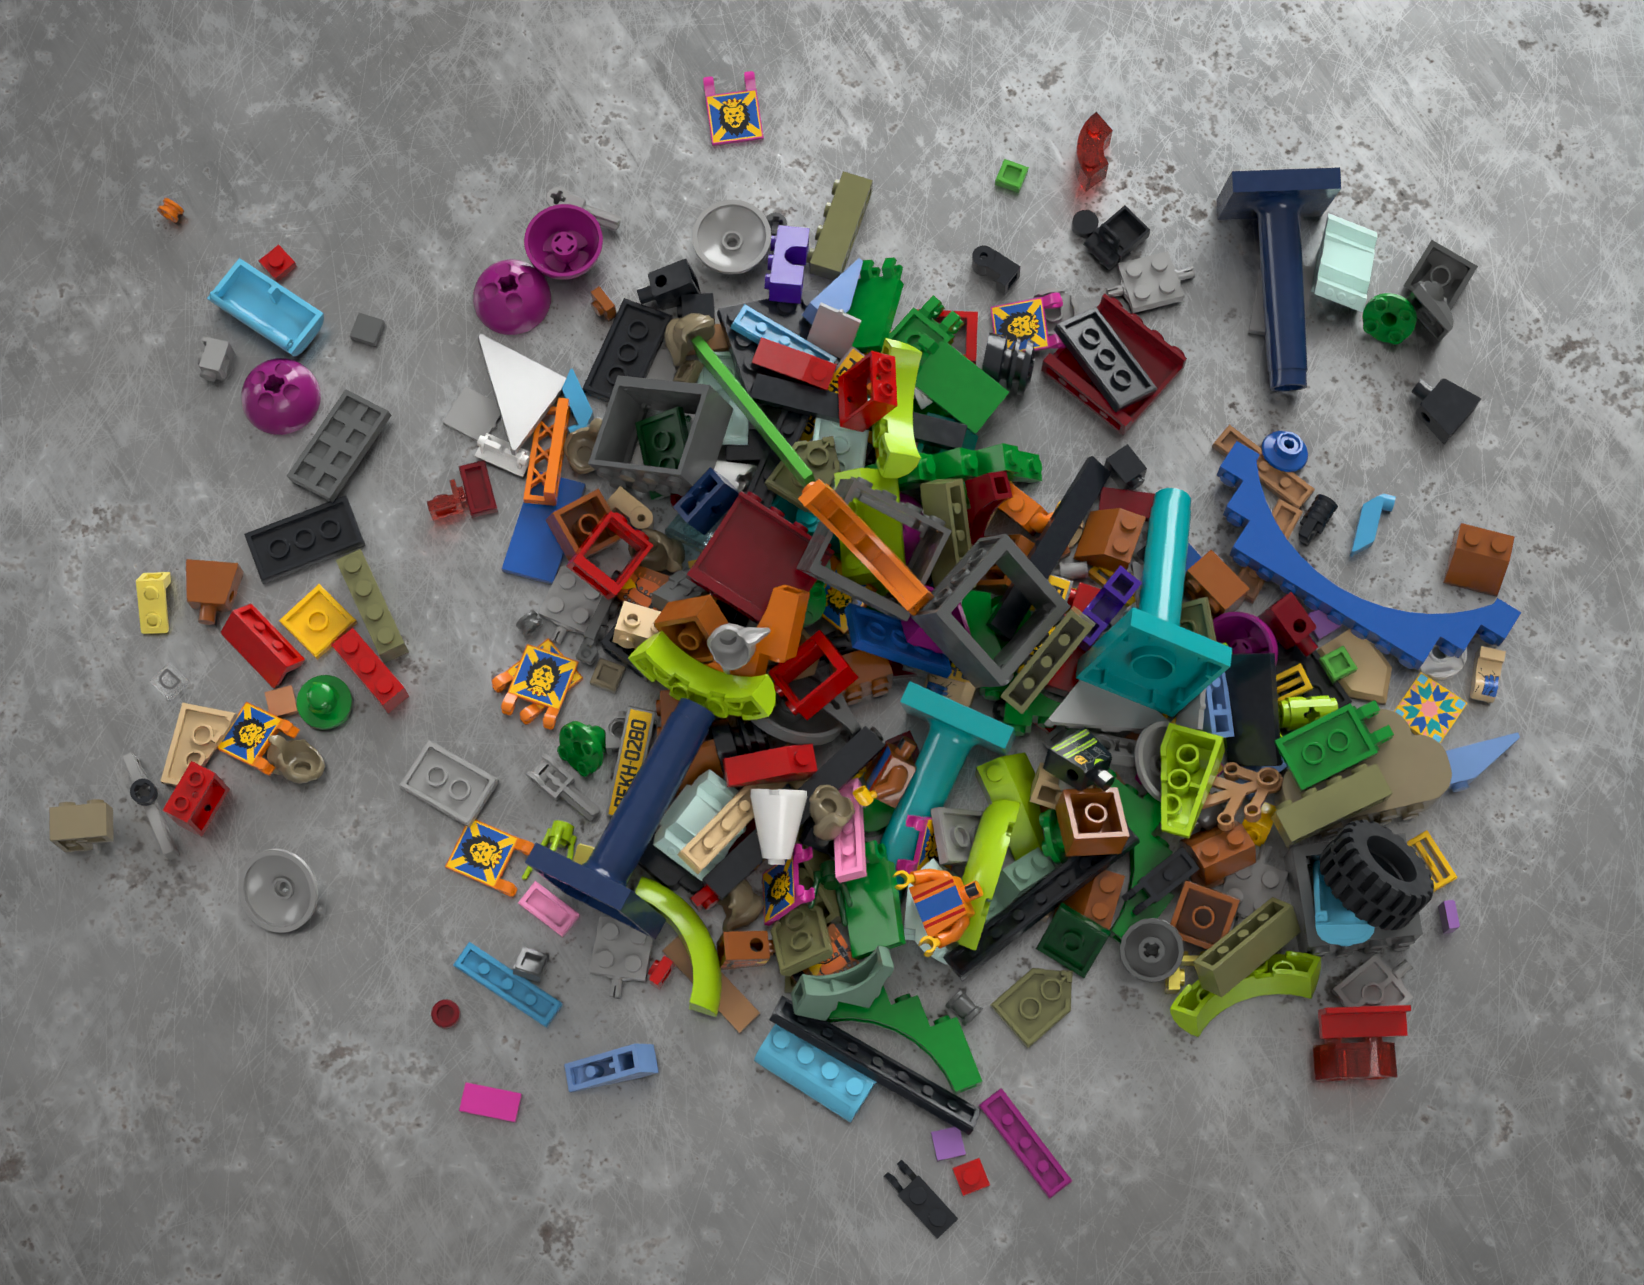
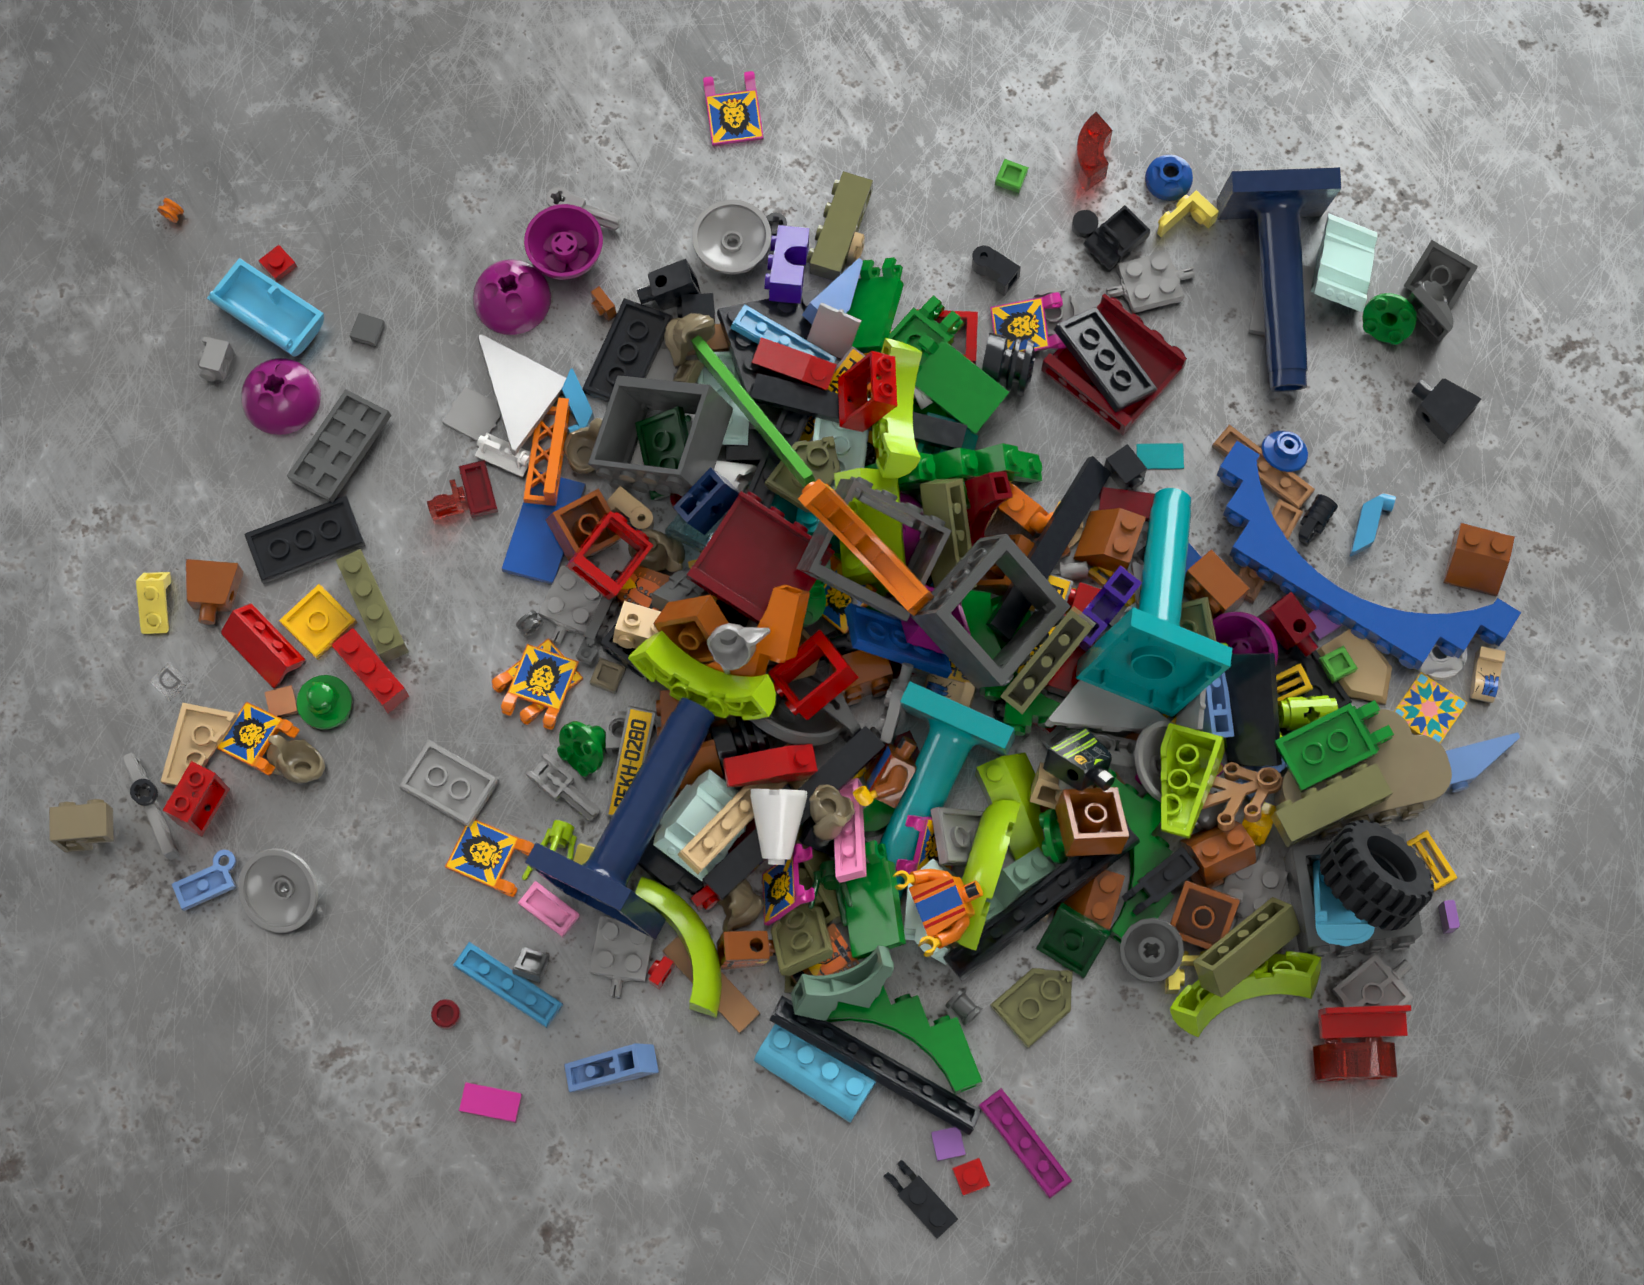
none -> medium blue hinge [172,850,236,911]
none -> tan tile [847,232,865,266]
none -> light grey plate [877,663,914,744]
none -> teal sticker [1136,443,1184,469]
none -> blue piece [1145,155,1193,201]
none -> light yellow bracket [1157,190,1219,237]

